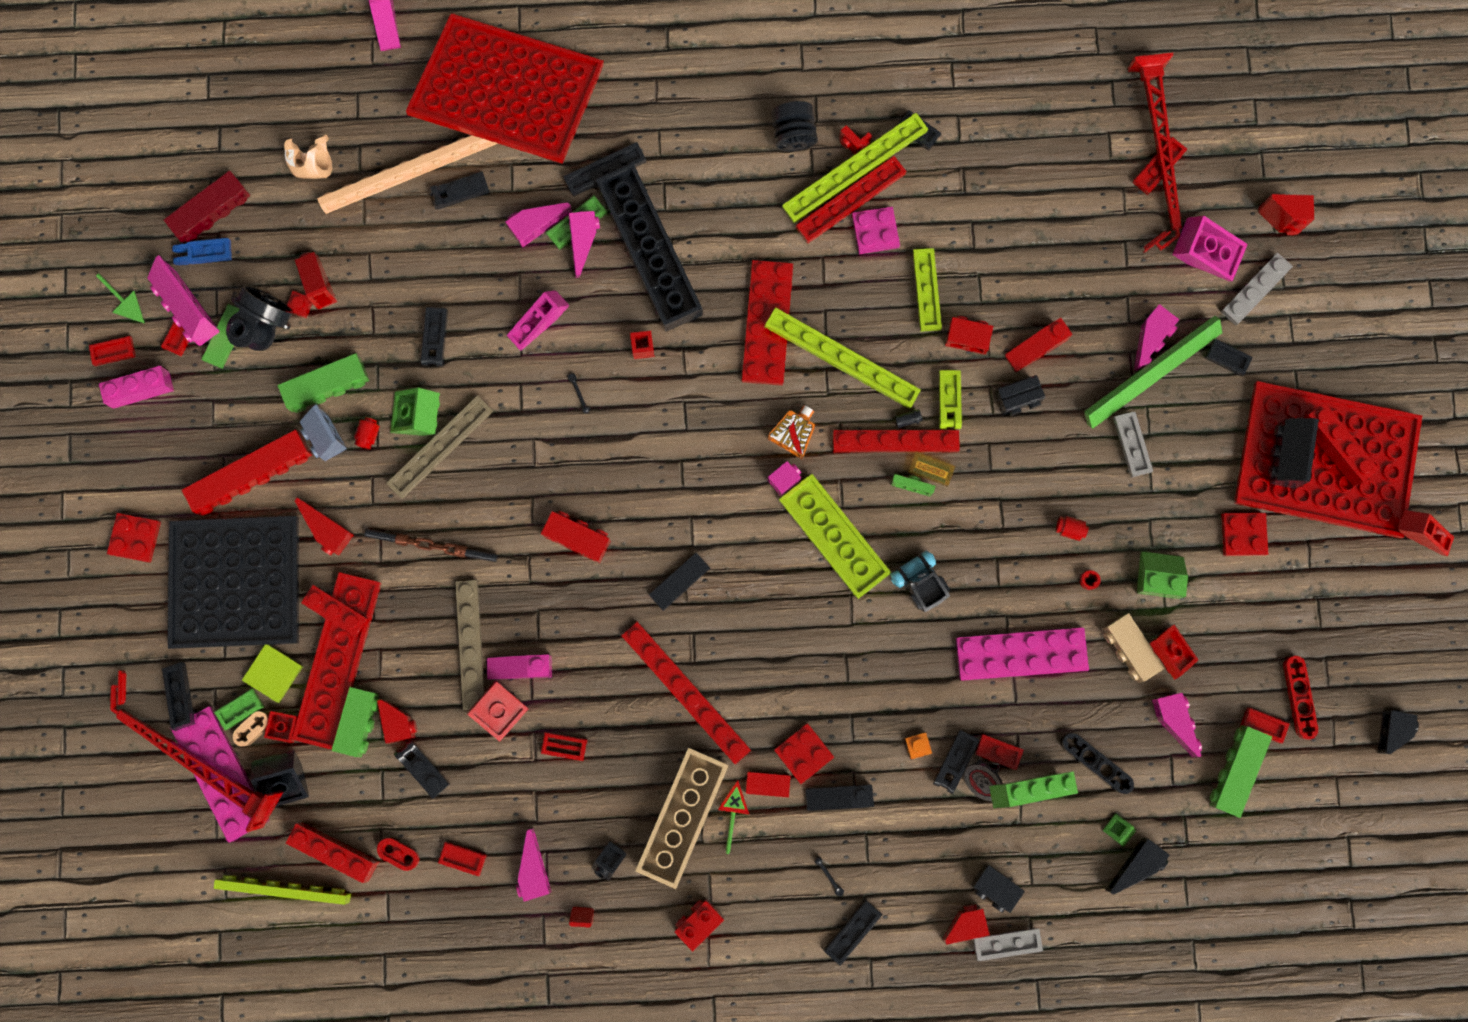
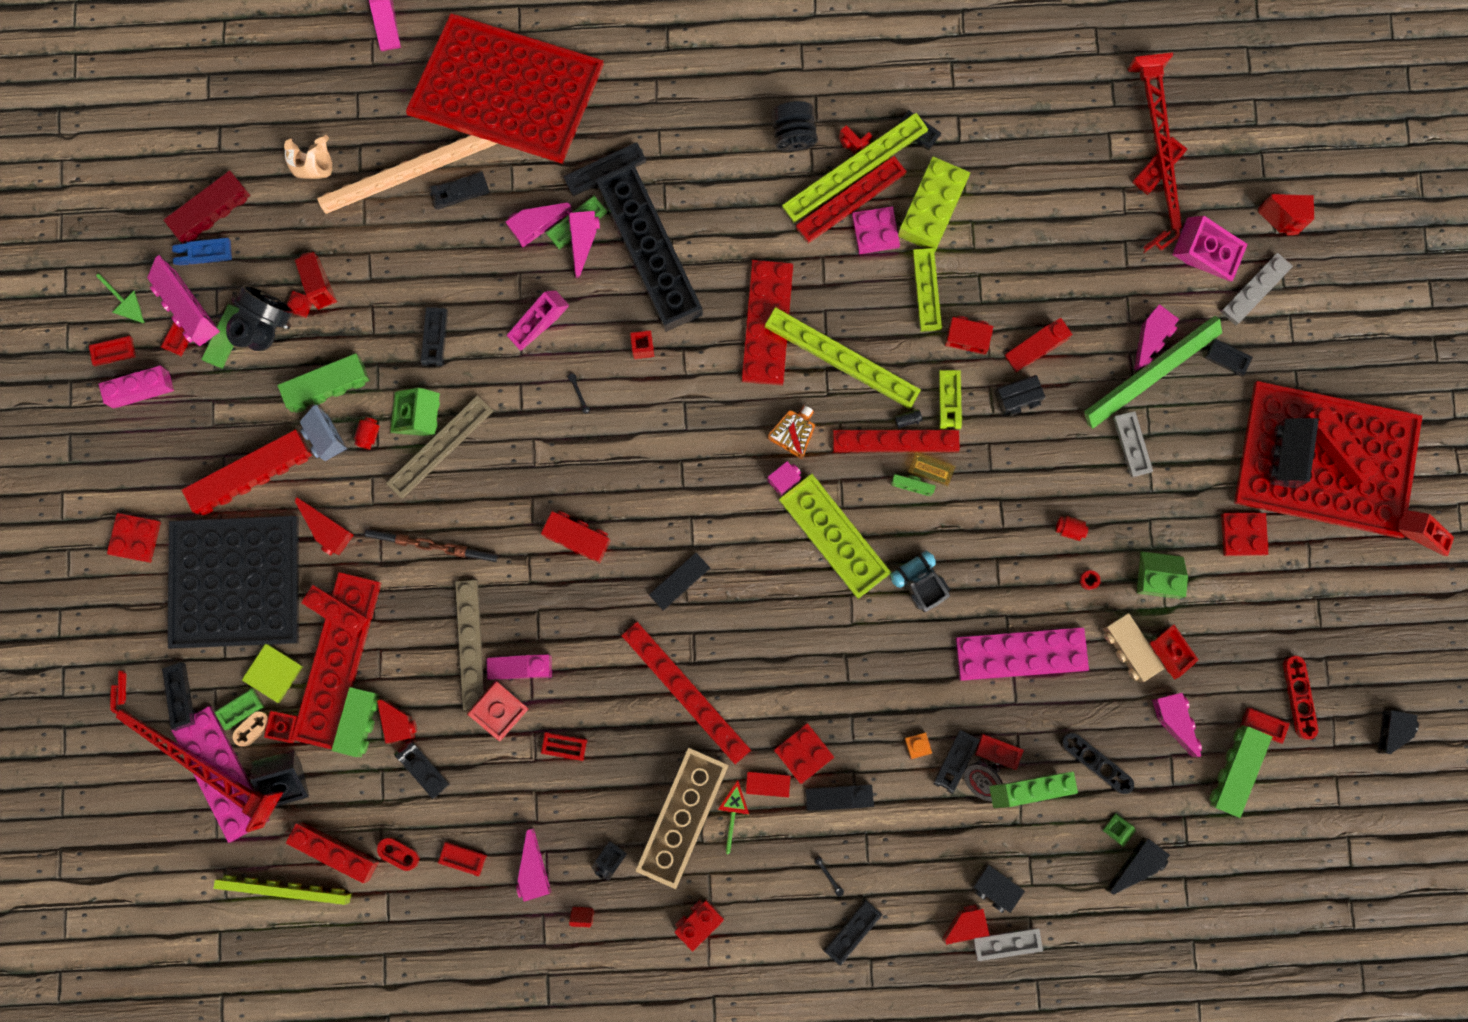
none -> lime brick [898,157,971,253]

